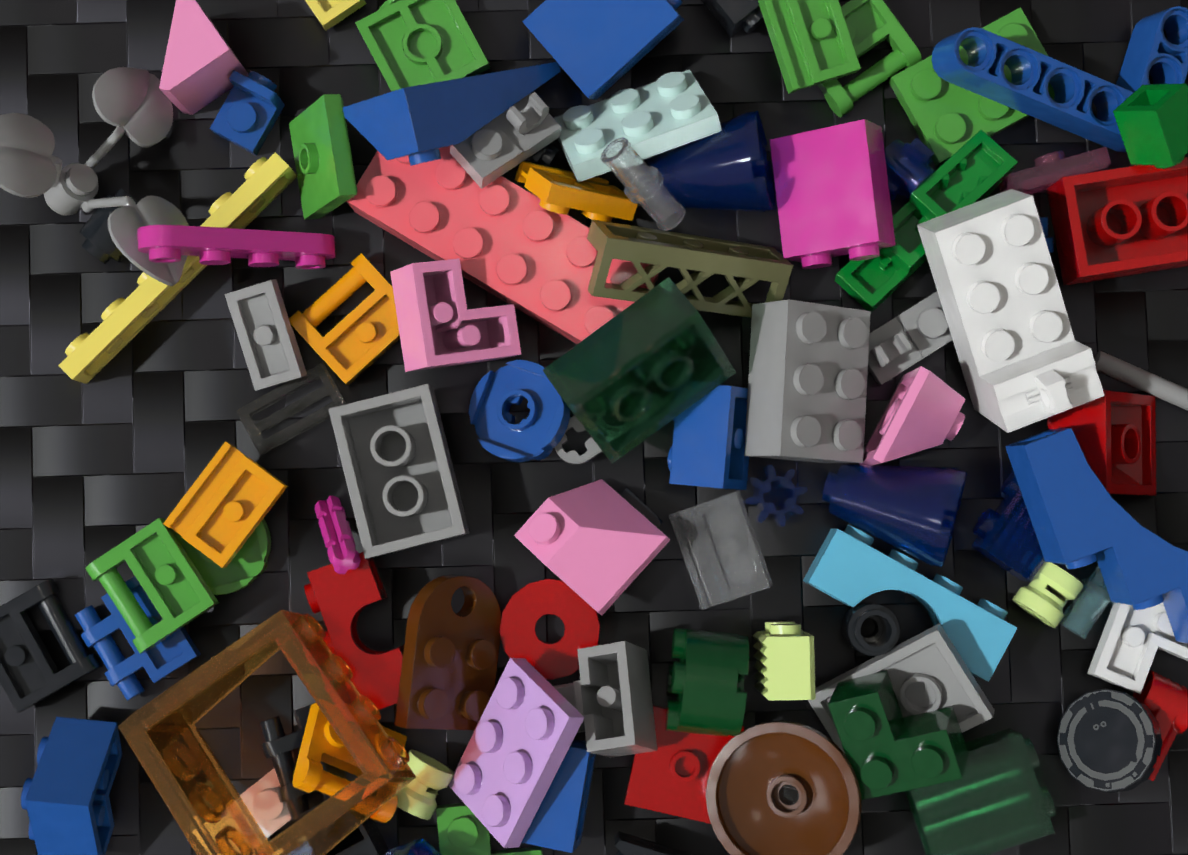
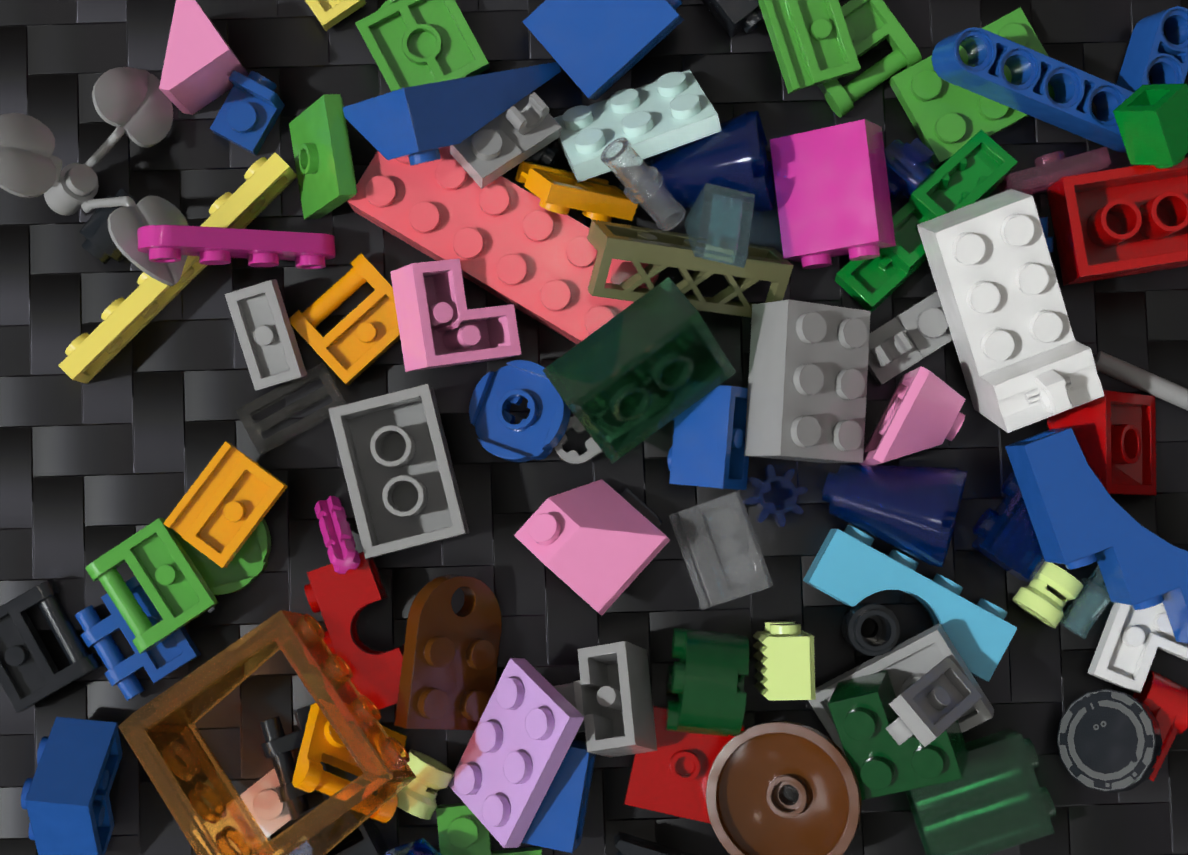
red tile [500,578,600,680] -> none
none -> clear light blue slope [685,183,755,268]
none -> light grey plate [885,656,983,747]

